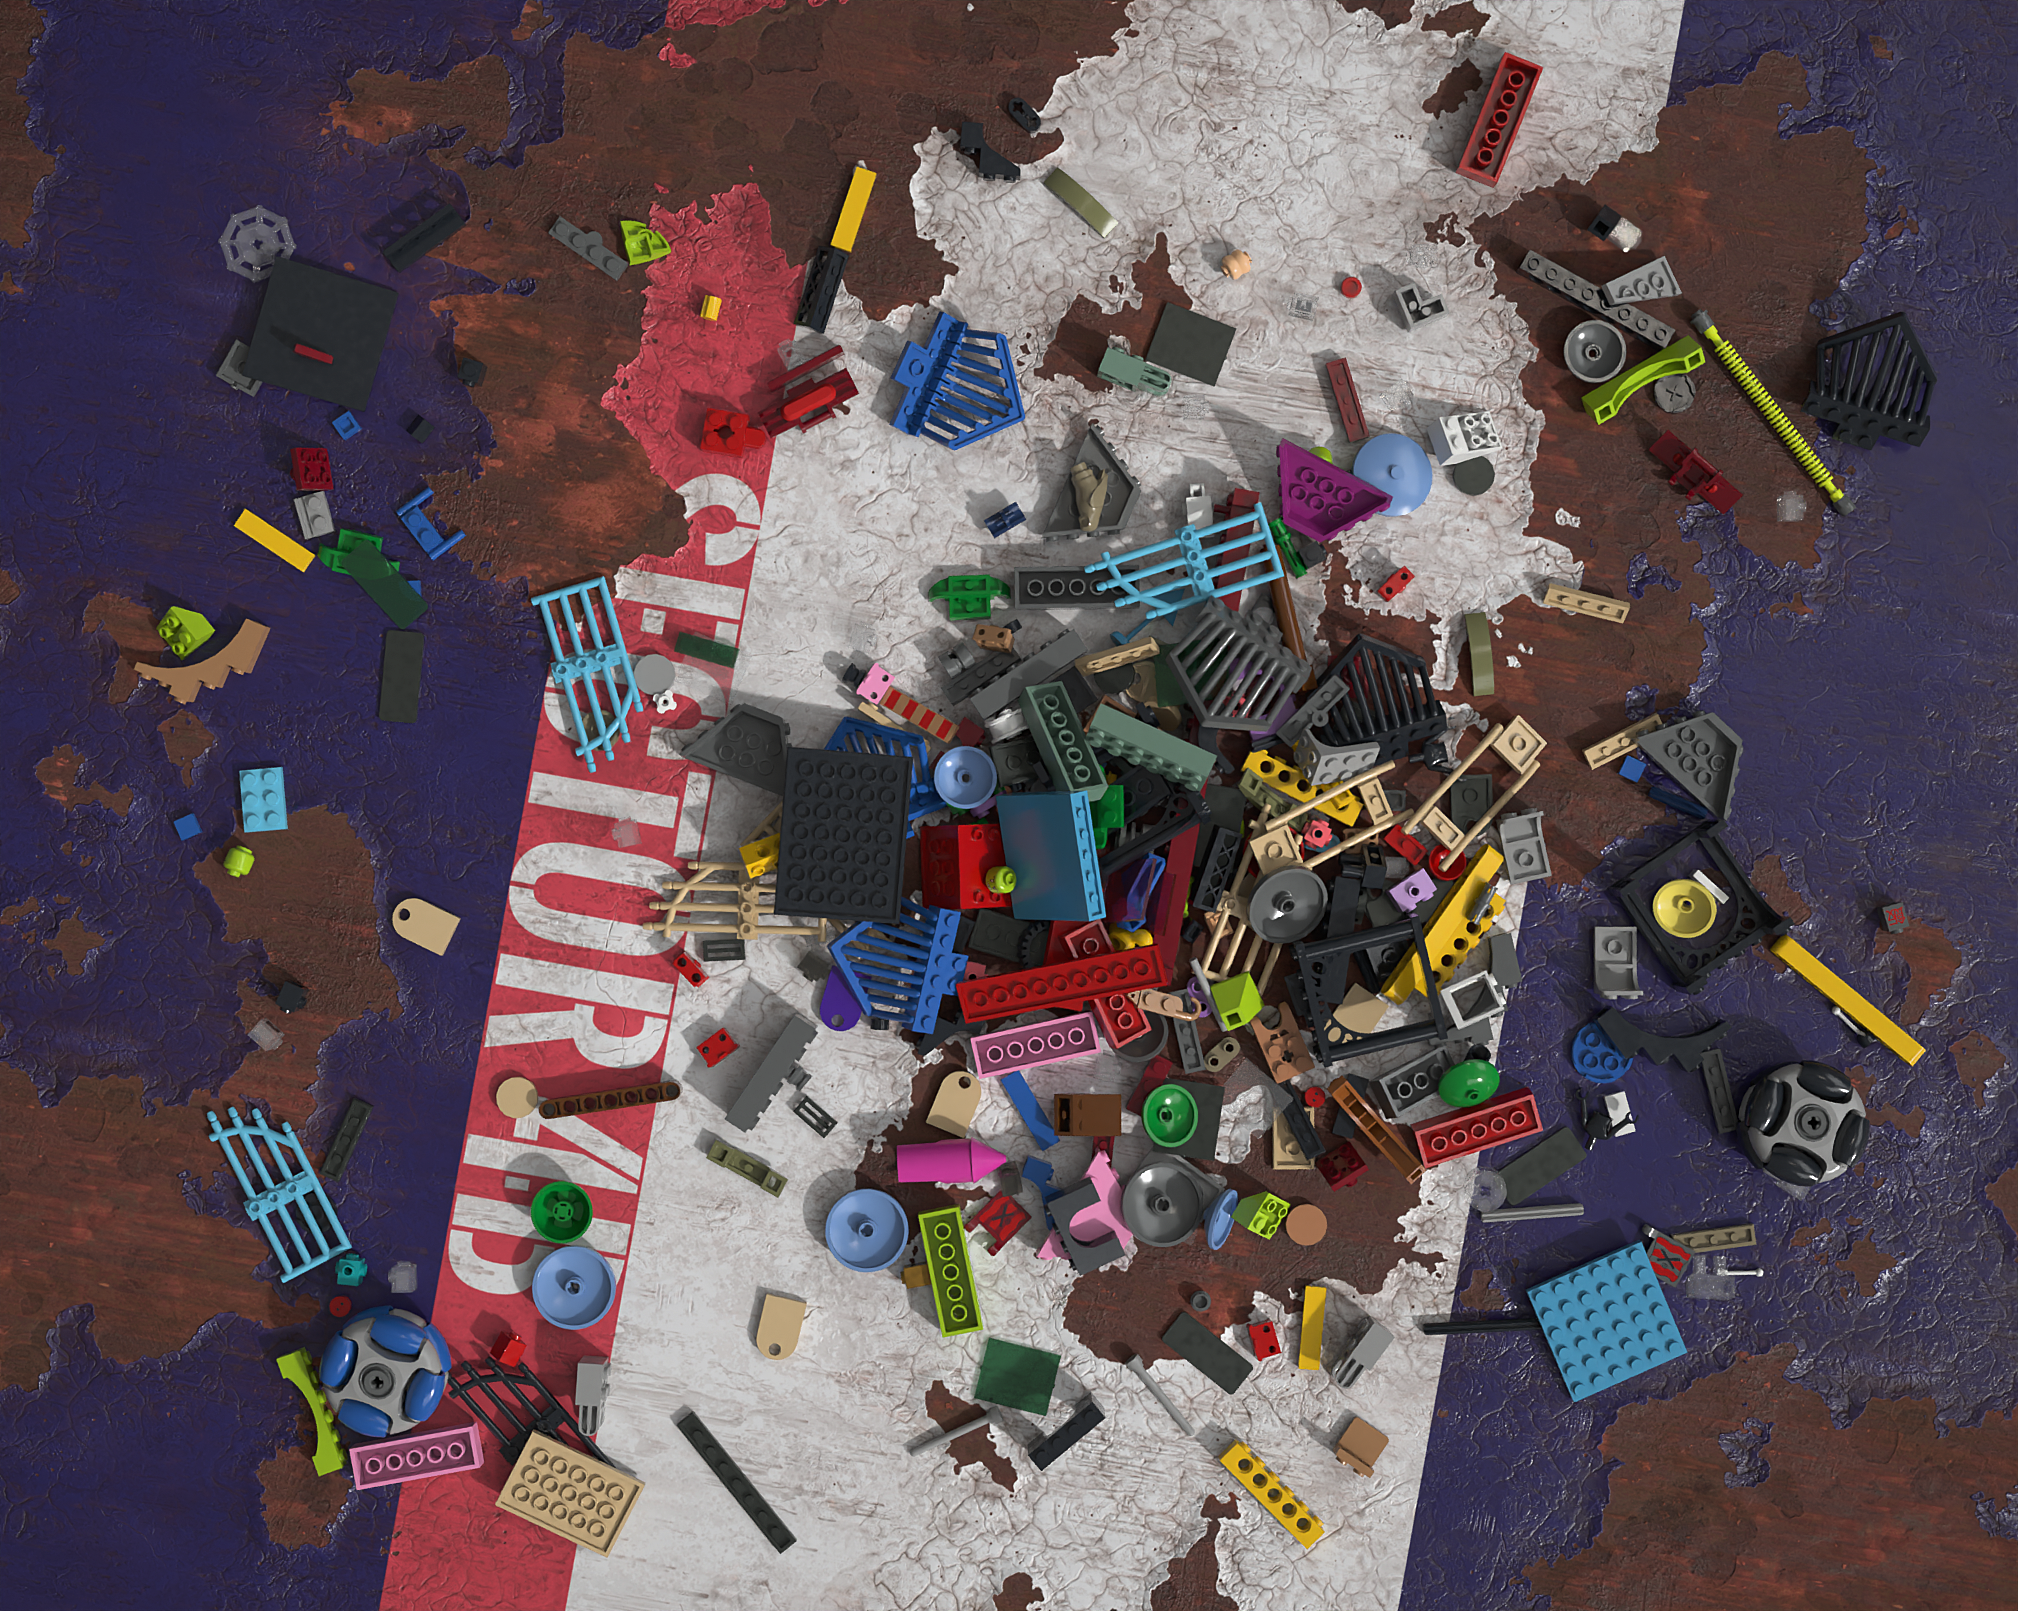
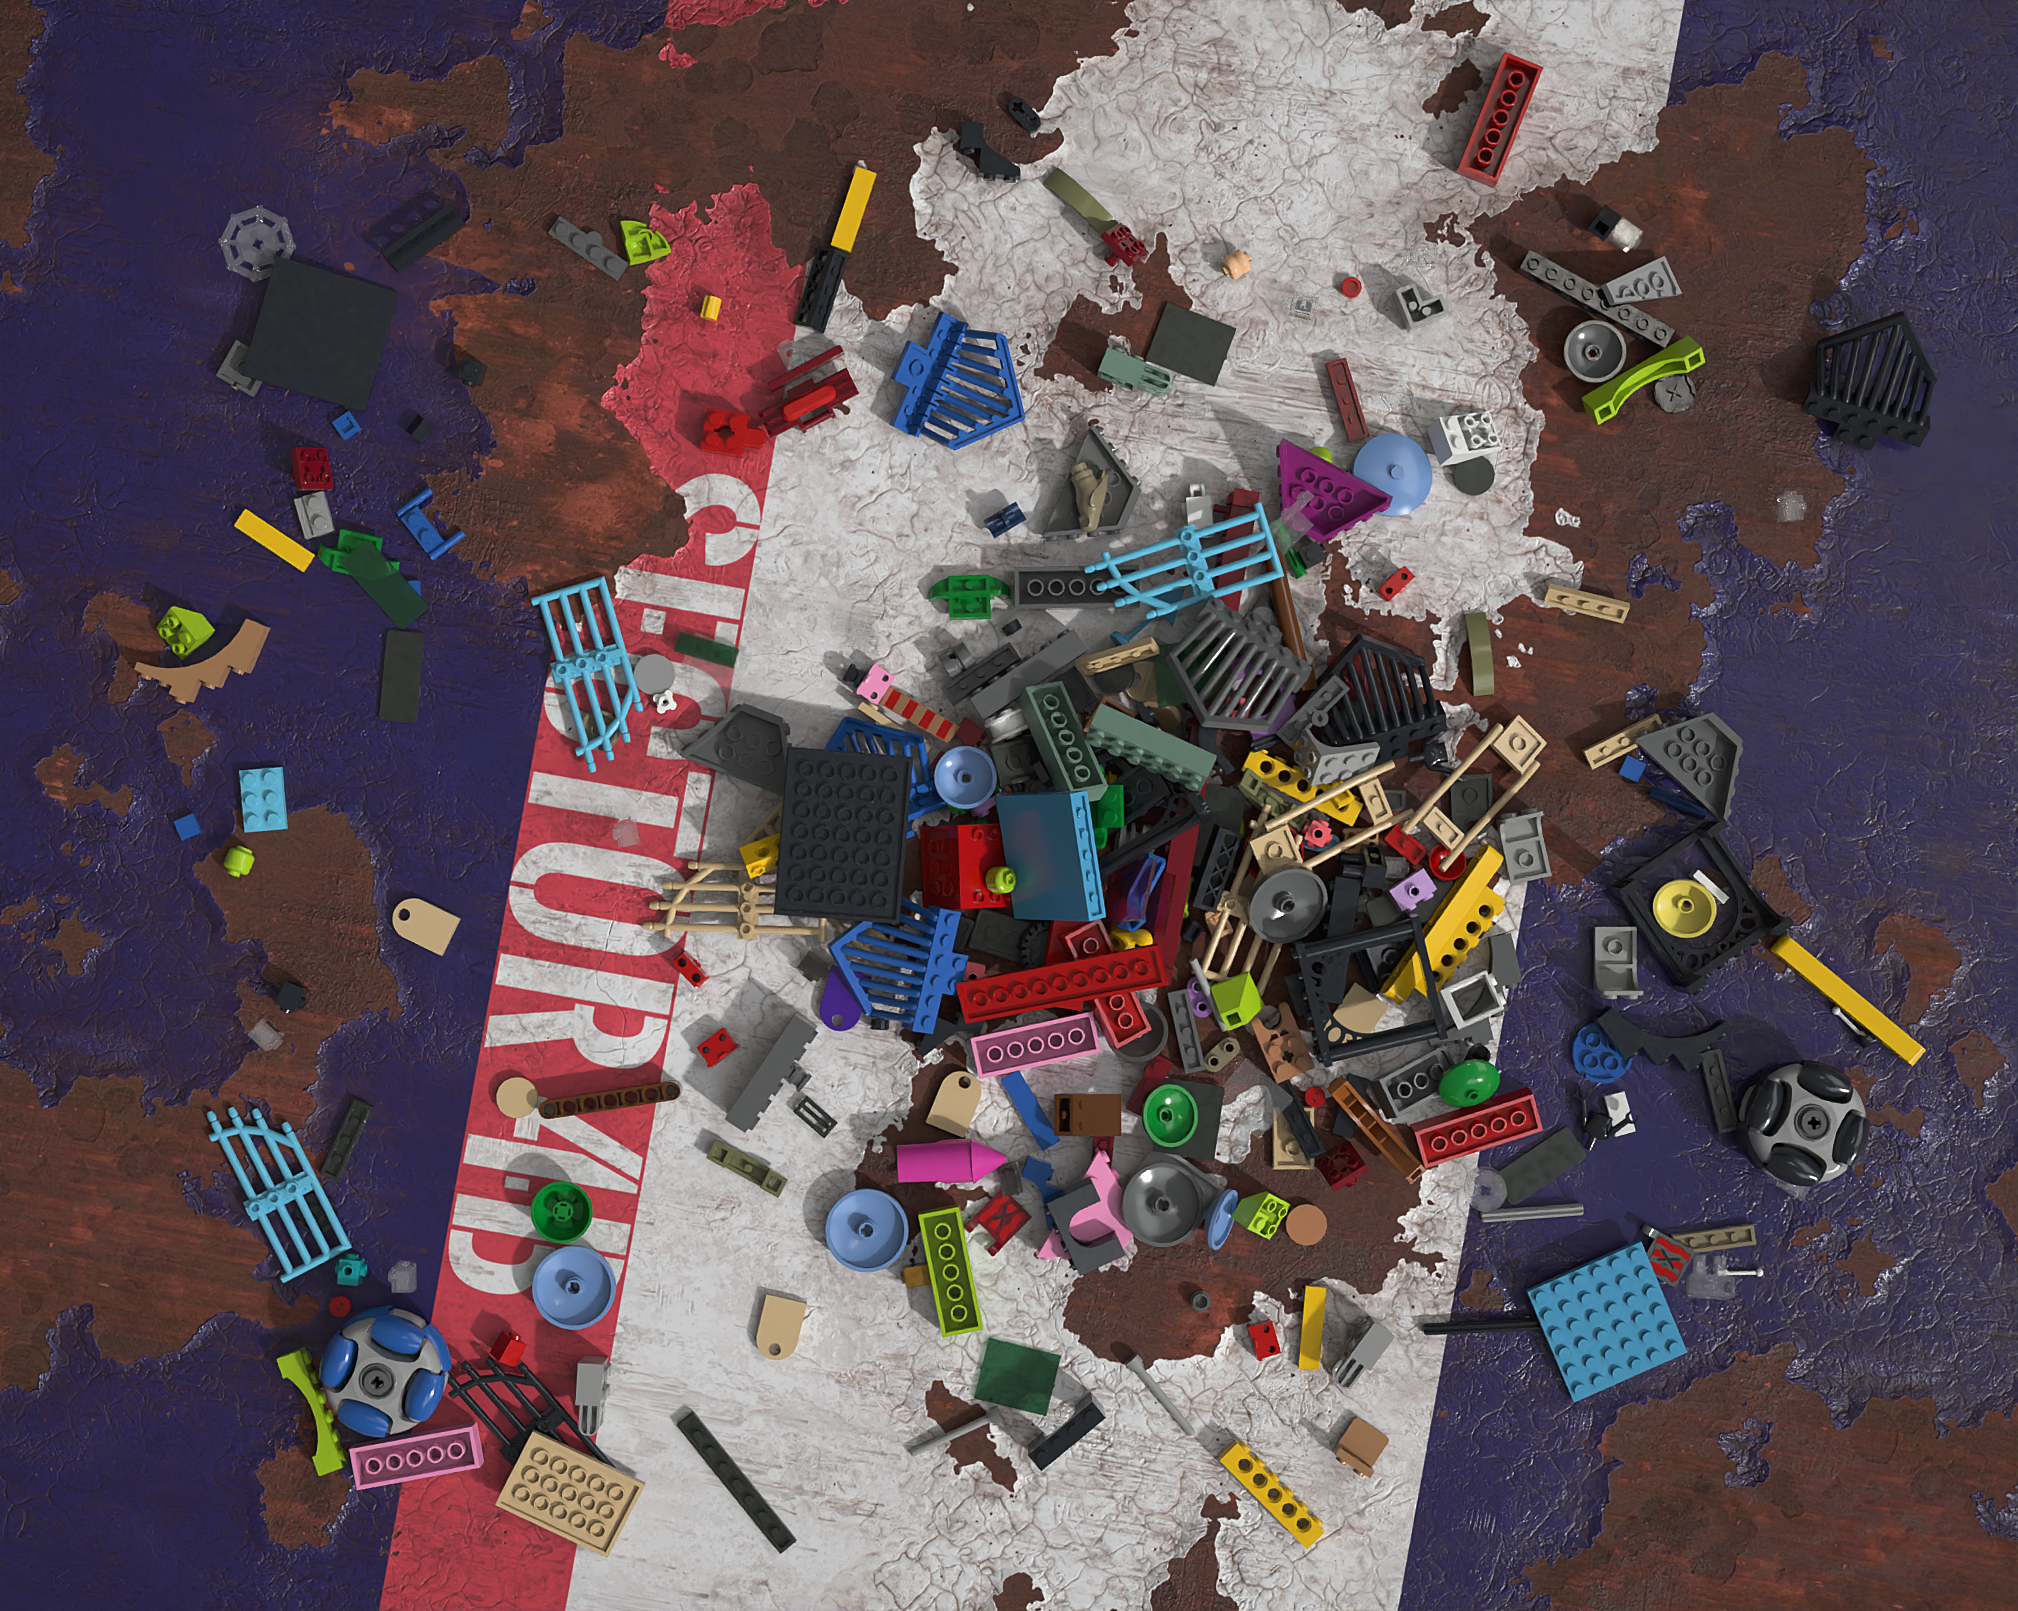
dark red tile [292,344,333,364] -> none
pearl dark grey tile [703,939,746,962] -> none
medium nougat piece [972,624,1015,653] -> none
medium nougat plate [1125,989,1201,1021] -> none
pearl dark grey piece [1162,1312,1253,1395] -> none
dark grey pin [1467,882,1498,925] -> none
dark red piece [1649,430,1743,514] -> none
neon yellow hose [1690,309,1856,517] -> none
dark grey brick [1876,902,1909,934] -> none
none -> dark red plate [1101,223,1149,267]
none -> clear bracket [1249,490,1315,555]

